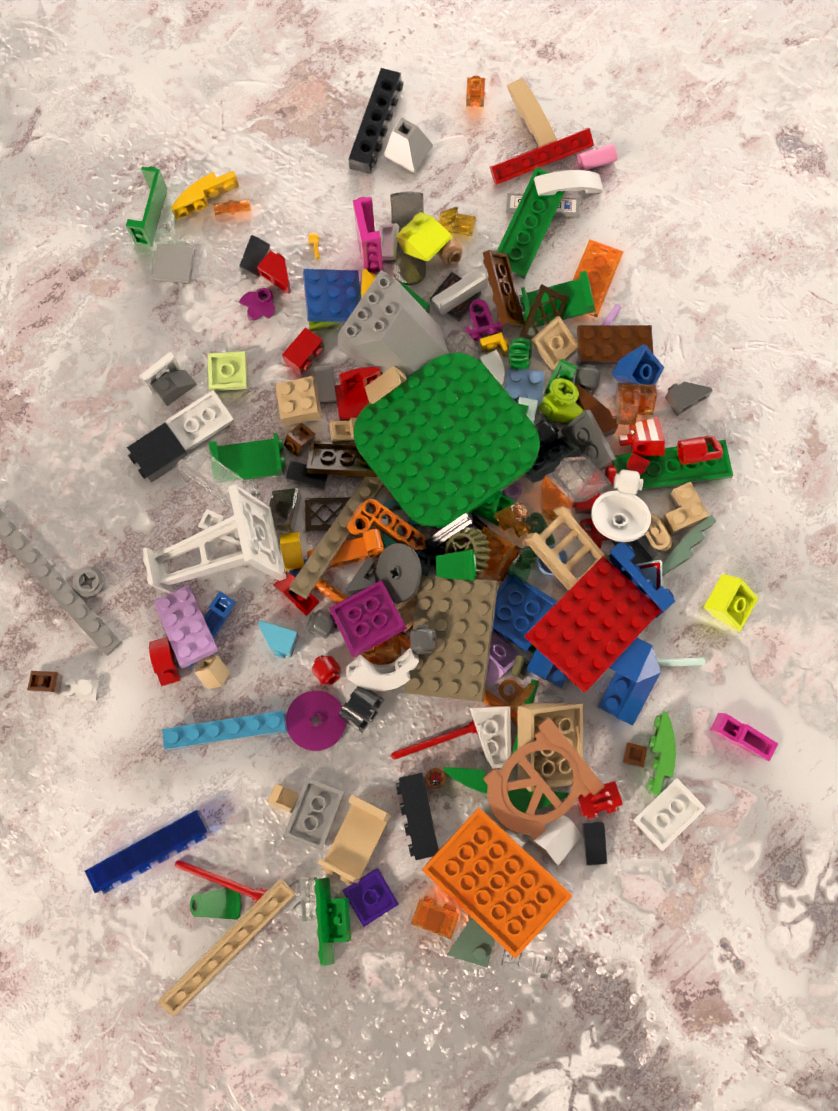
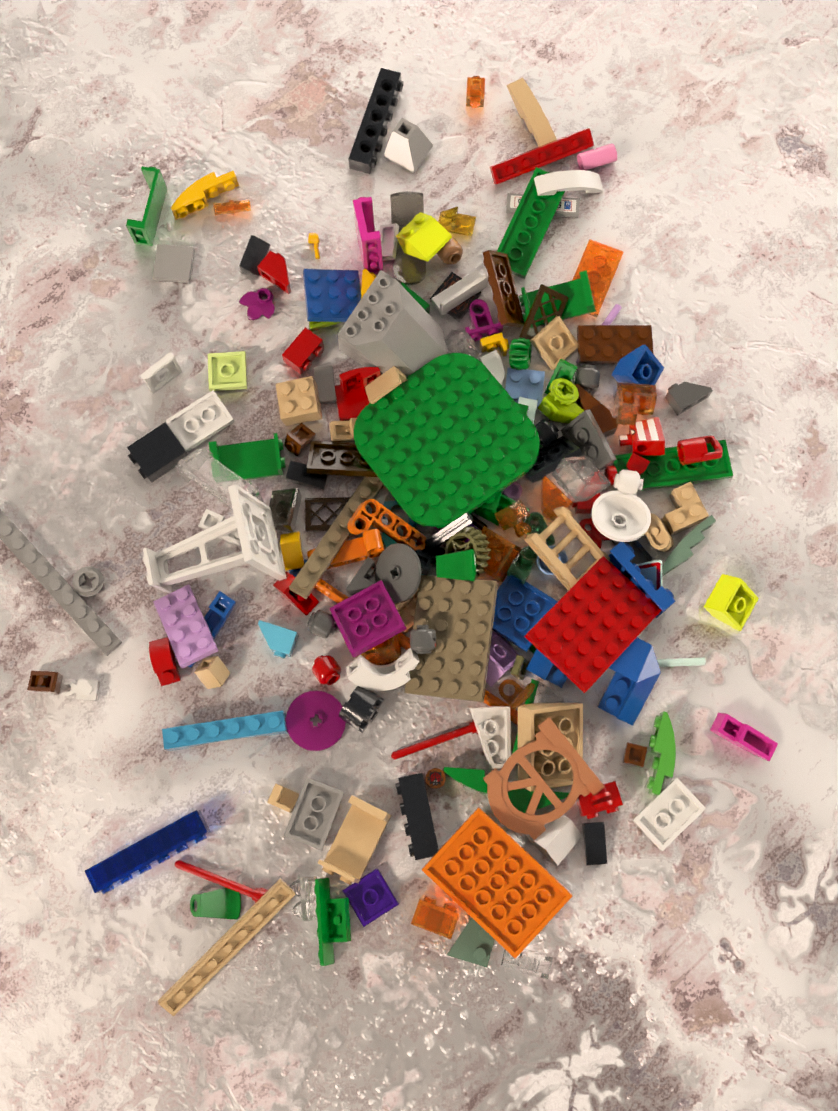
dark grey slope [151,370,197,406] -> none

